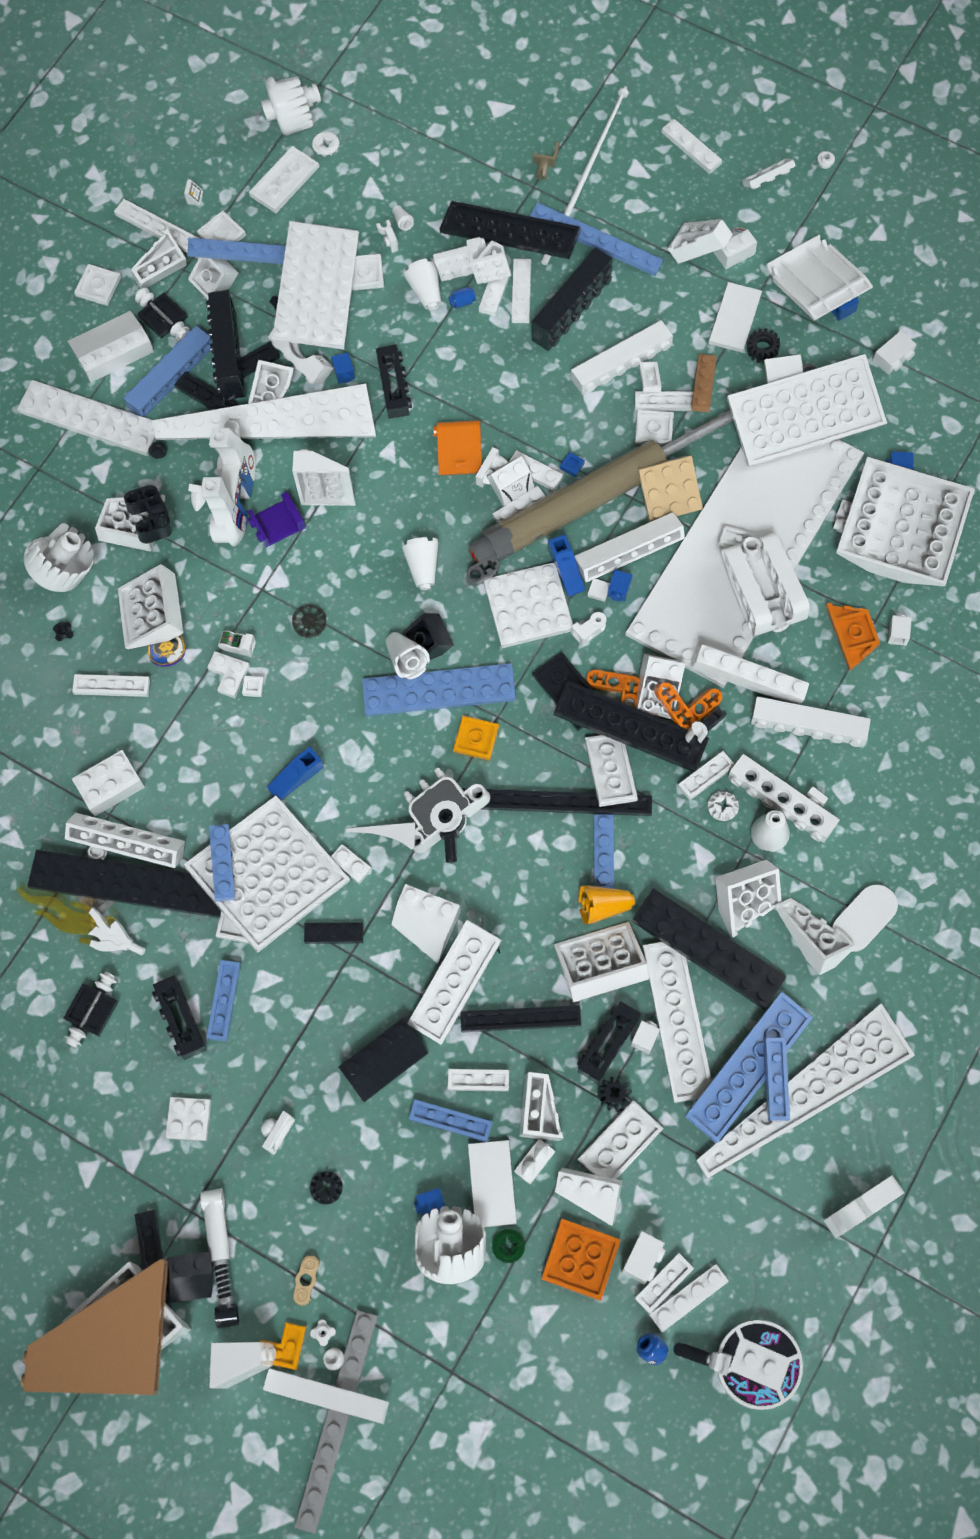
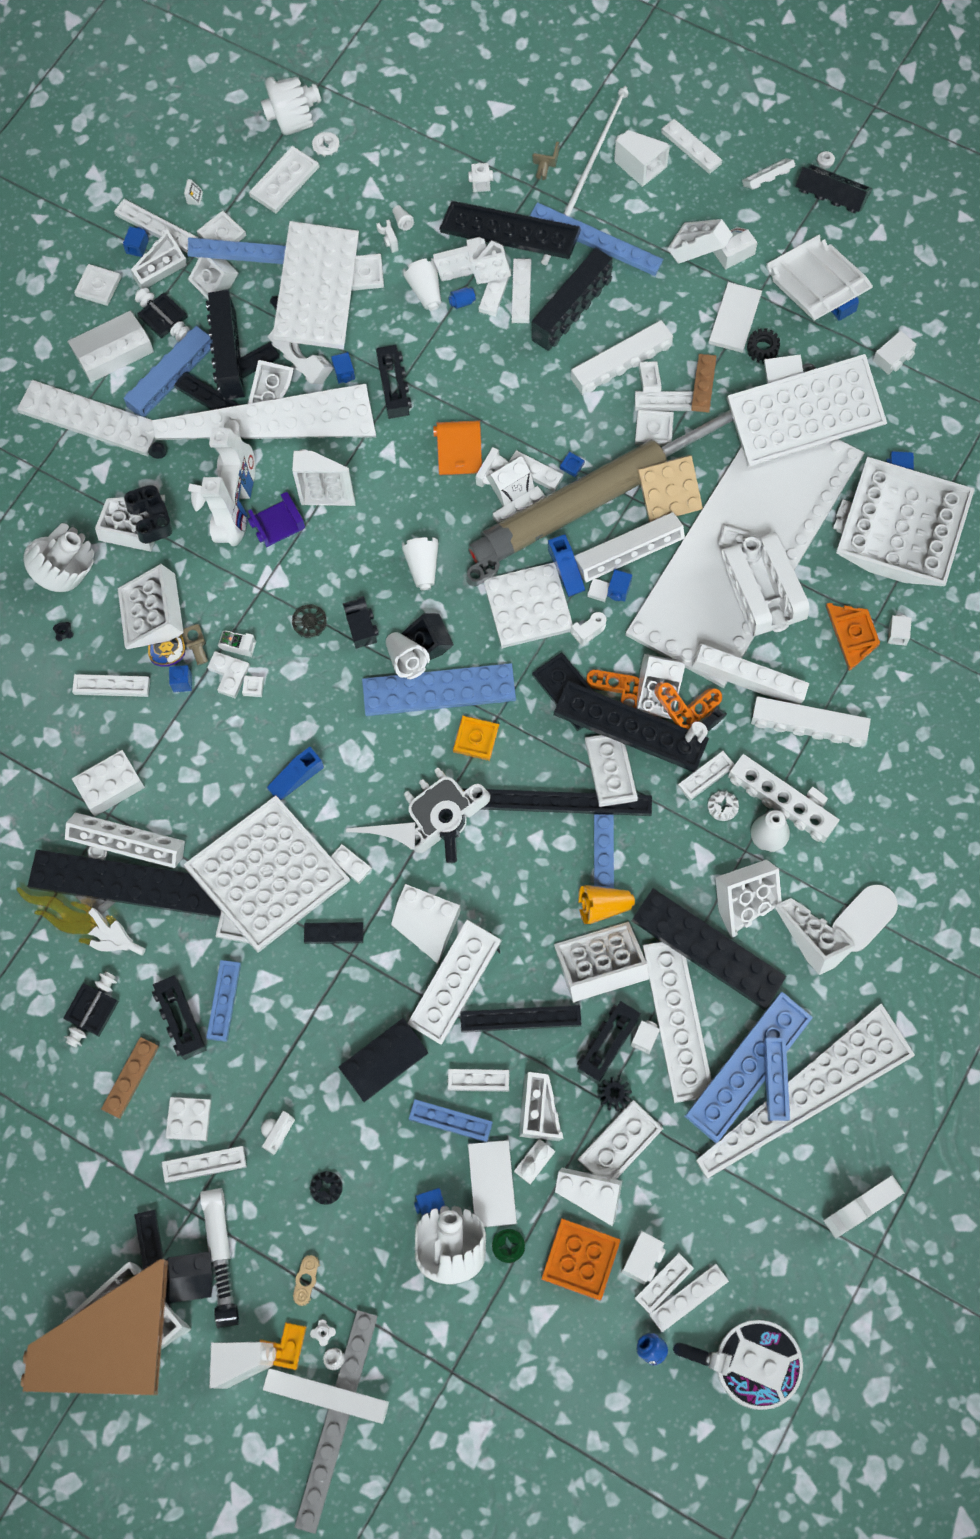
medium blue plate [209,824,235,902] -> none
none -> medium nougat plate [101,1037,159,1119]
none -> blue brick [123,226,149,257]
none -> white plate [162,1146,247,1183]
none -> blue brick [169,665,192,693]
none -> dark tan bracket [183,624,208,665]
none -> black hinge [342,595,379,649]
none -> white brick [468,163,493,192]
none -> white slope [614,130,670,187]
none -> black slope [795,163,873,213]

